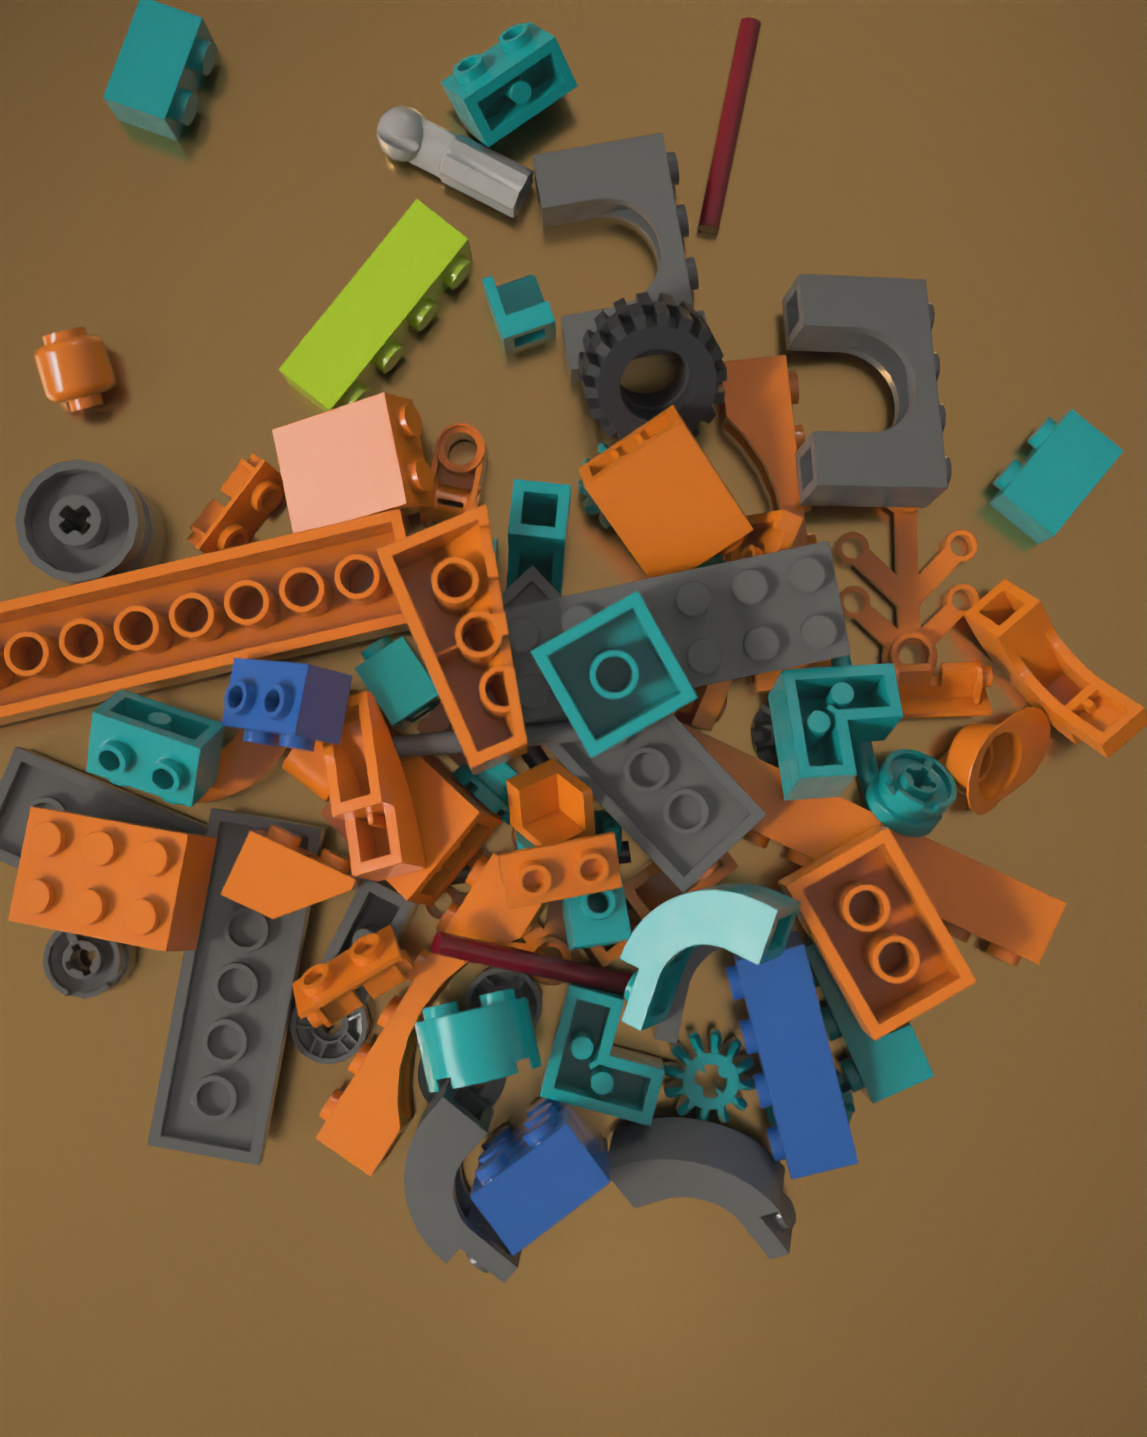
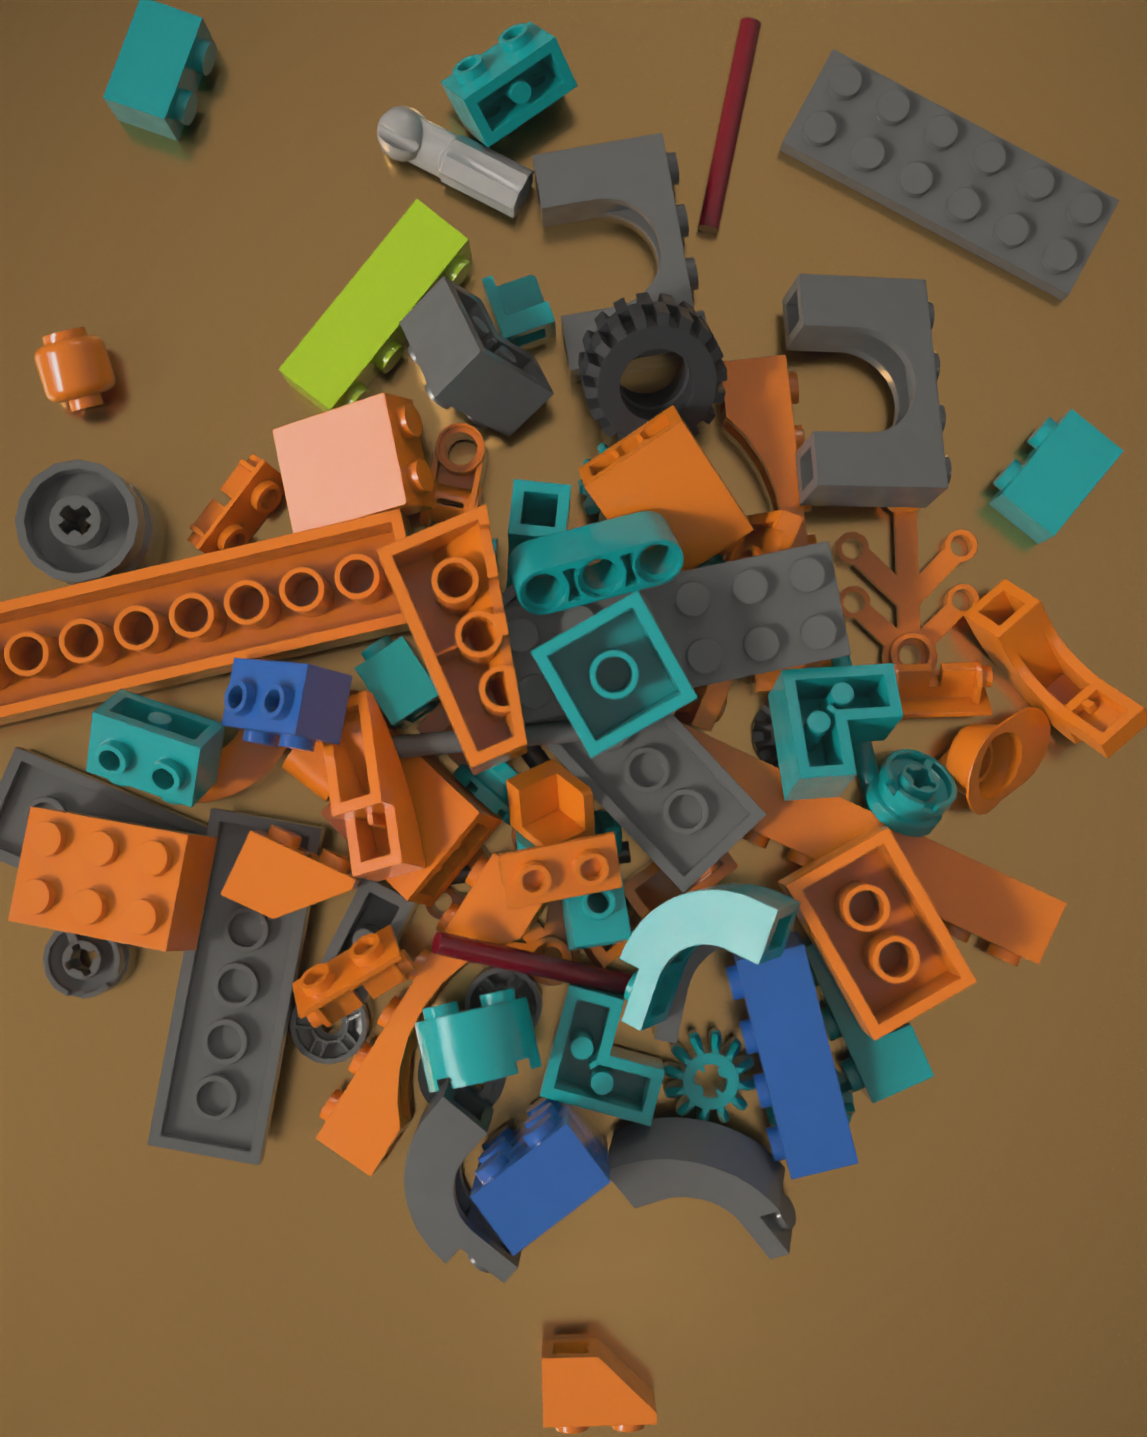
none -> dark grey brick [399,276,554,437]
none -> teal beam [508,511,684,615]
none -> orange slope [541,1337,657,1434]
none -> dark grey plate [780,49,1119,301]

